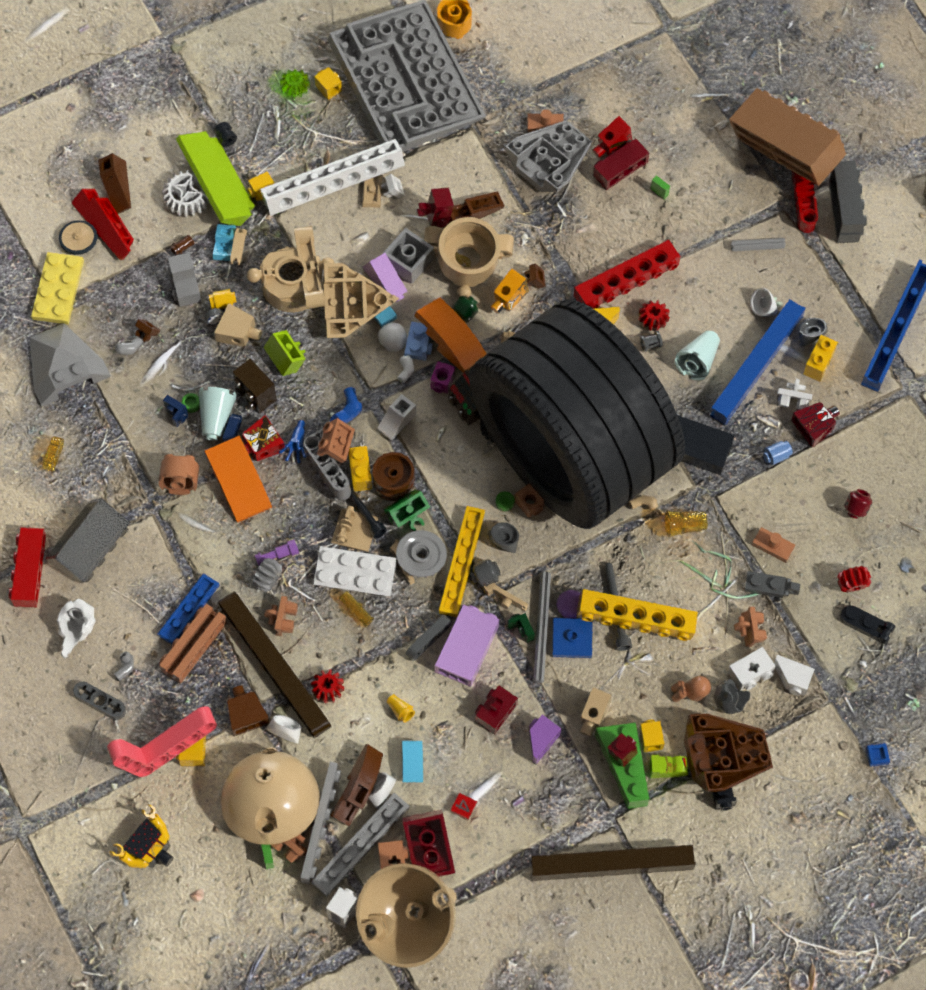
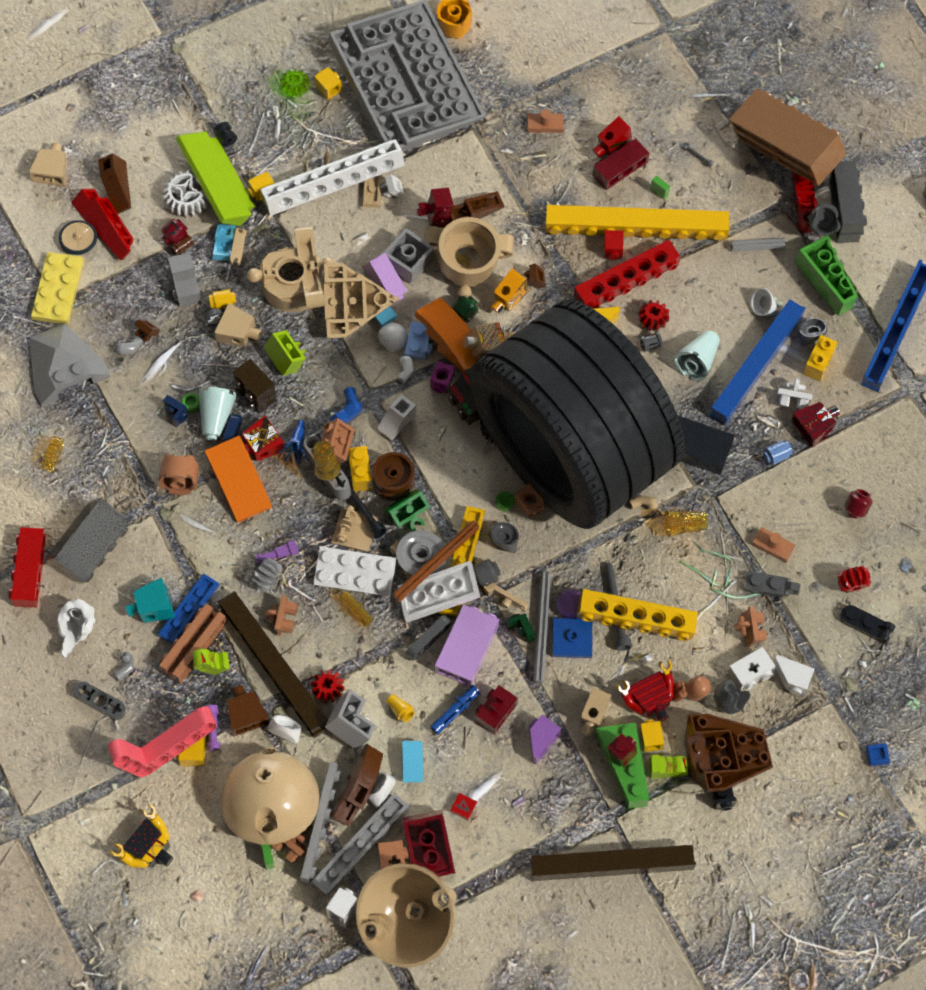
light grey wedge [505,120,592,192] -> none
none -> tan torso [29,143,68,187]
none -> teal torso [125,578,175,623]
none -> dark red head [161,219,188,245]
none -> lime leg [192,649,230,675]
none -> medium lavender piece [206,705,221,751]
none -> clear yellow plant [313,441,341,480]
none -> light grey brick [325,689,376,750]
none -> dark orange axle [393,521,479,602]
none -> white plate [397,561,481,623]
none -> blue pin [430,685,481,735]
none -> tan torso [462,322,505,359]
none -> yellow brick [546,205,729,240]
none -> red brick [604,230,623,260]
none -> torso [615,659,674,722]
none -> dark grey hinge [682,142,713,167]
none -> bright green wedge [794,235,858,316]
none -> dark grey cap [807,203,841,236]

